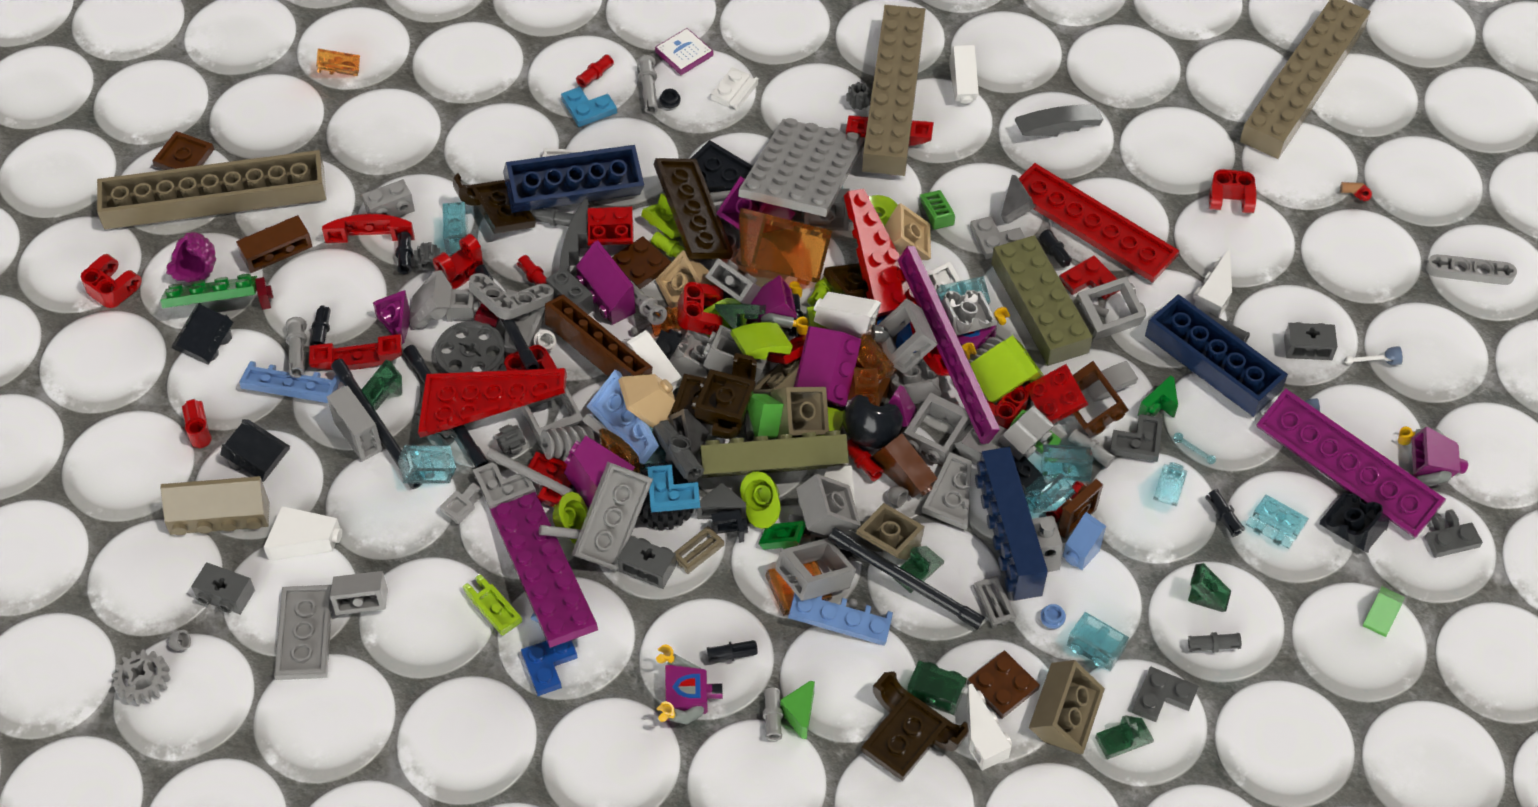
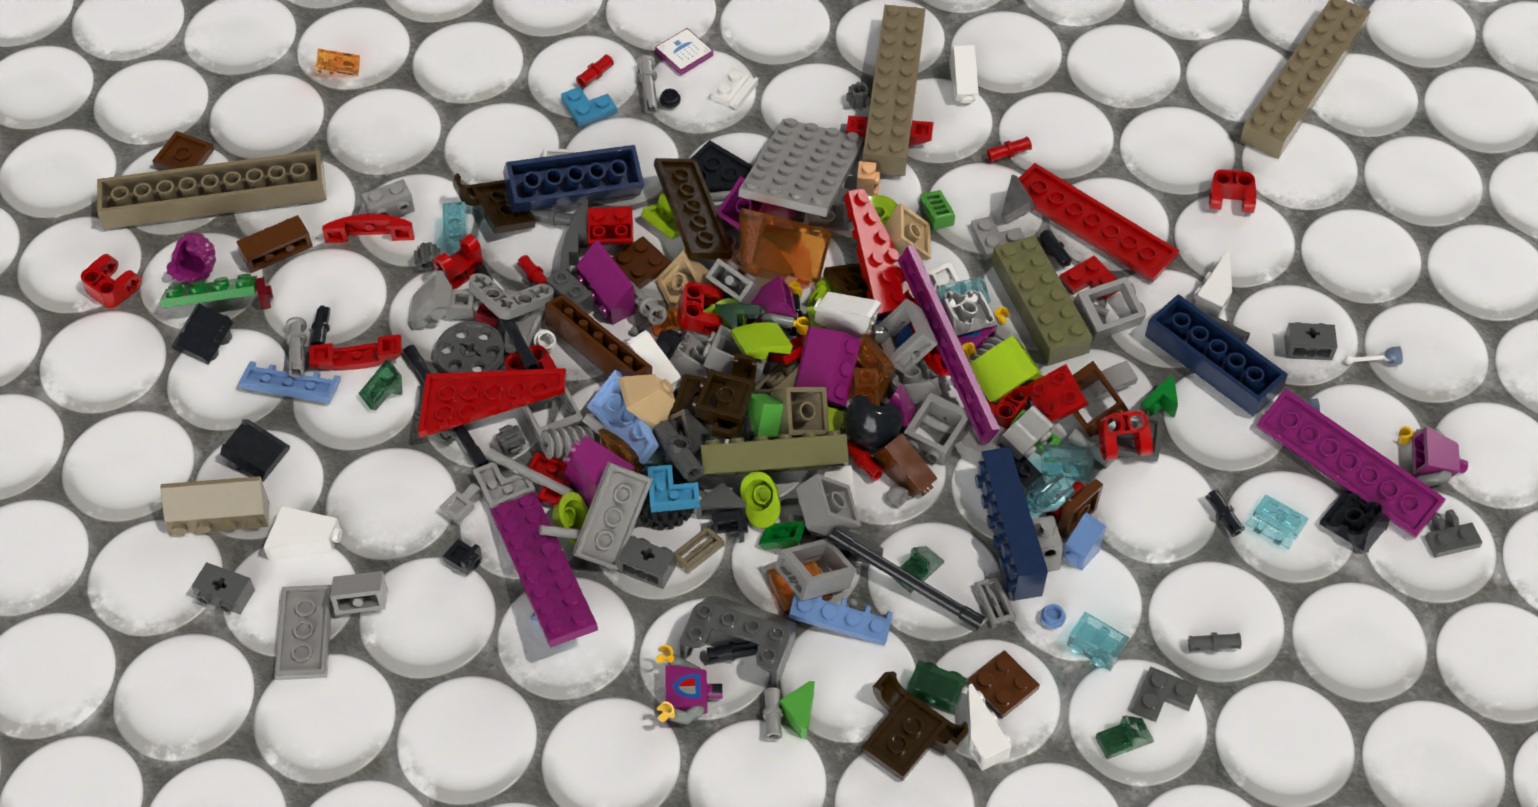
light grey gear [112,649,171,705] -> none
light grey hinge [168,630,191,651] -> none
red piece [182,399,212,448] -> none
light grey window [326,385,383,462] -> none
black piece [331,359,423,489] -> none
magenta slope [373,290,410,344] -> none
black pin [395,232,413,274] -> none
clear light blue brick [398,445,456,483] -> none
lime hinge [463,574,522,636] -> none
blue plate [521,640,578,696] -> none
lime pin [651,232,686,258] -> none
dark tan slope [856,503,925,560] -> none
light grey wing [922,452,972,531] -> none
dark grey slope [1015,105,1104,137] -> none
dark tan slope [1029,660,1105,754] -> none
clear light blue slope [1153,462,1188,507] -> none
clear light blue hinge [1173,433,1216,464] -> none
clear green slope [1188,563,1231,612] -> none
arm [1340,182,1372,201] -> none
slope [1363,586,1405,637] -> none
light grey beam [1426,254,1517,285] -> none
none -> black bracket [443,539,482,575]
none -> dark grey windscreen [679,596,798,688]
none -> light nougat brick [857,161,880,196]
none -> red pin [987,137,1032,162]
none -> red piece [1098,410,1153,461]

